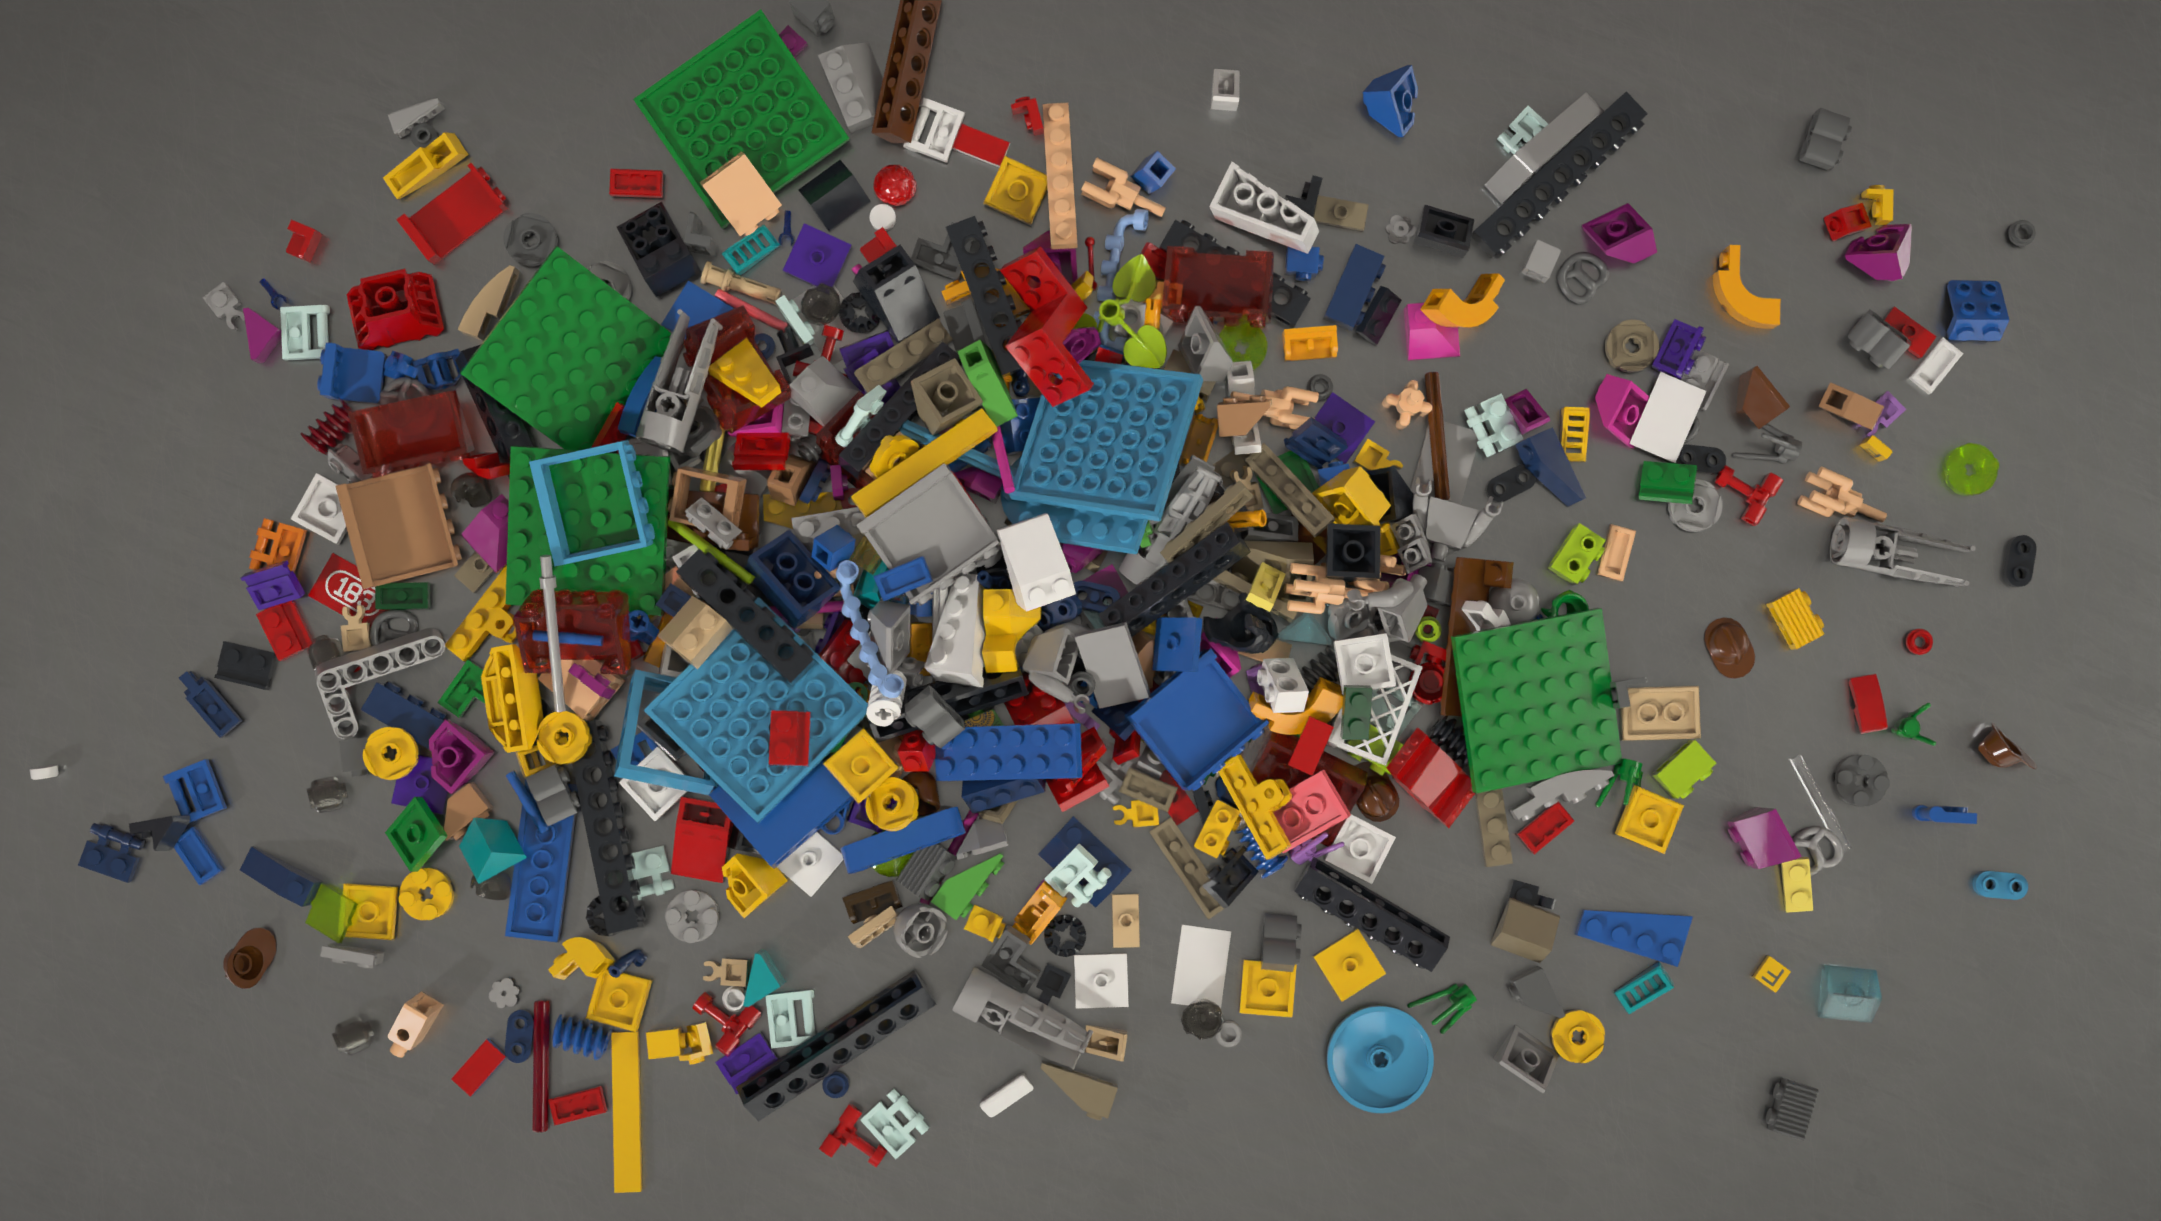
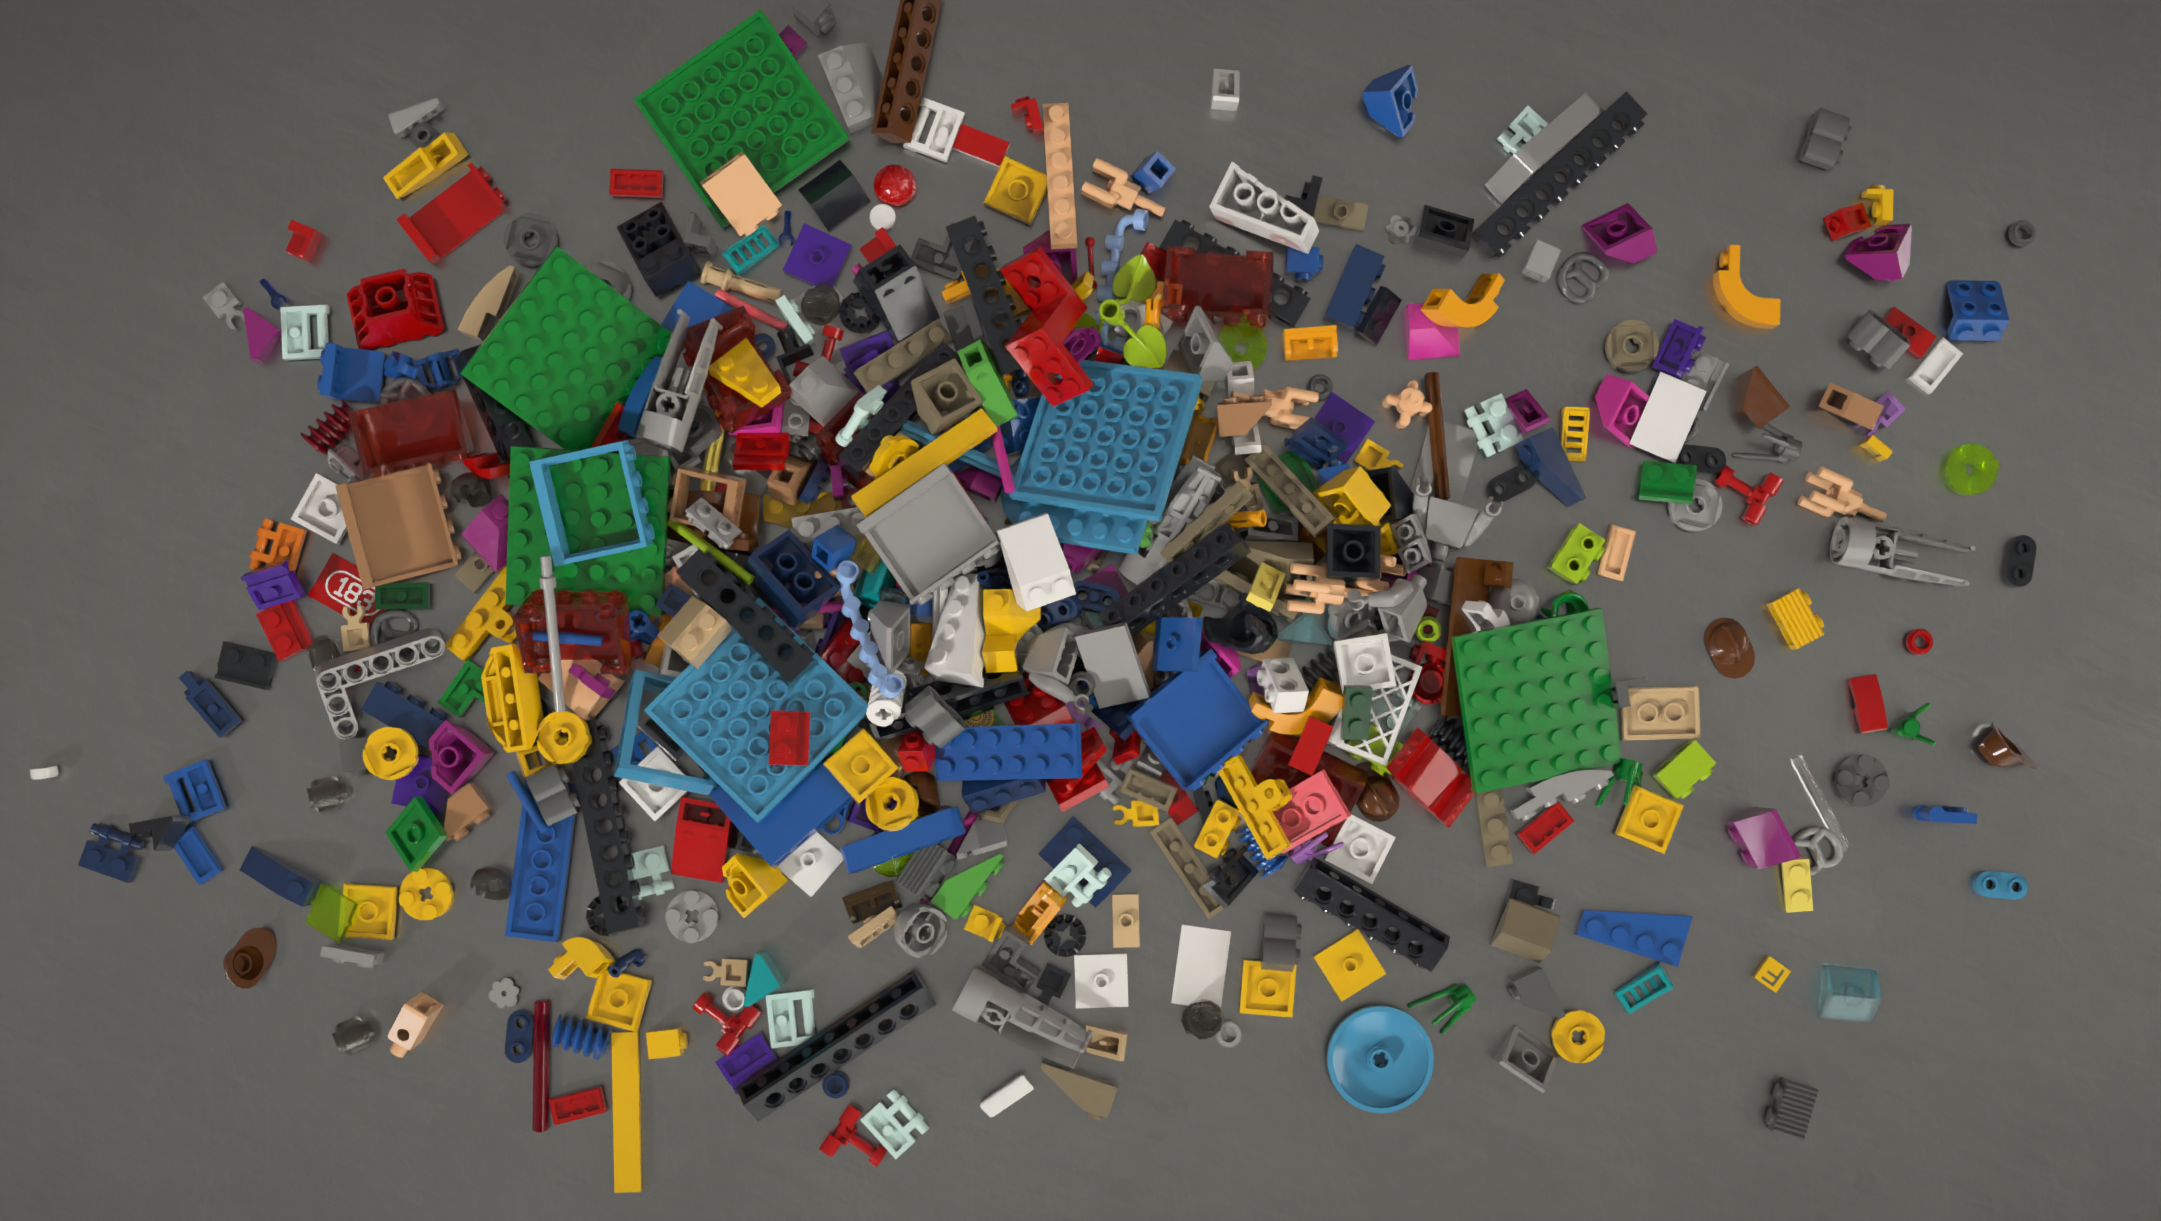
red tile [451,1038,506,1097] -> none
teal slope [459,818,527,884] -> none
yellow bracket [679,1022,713,1065] -> none
blue tile [873,556,934,601] -> none

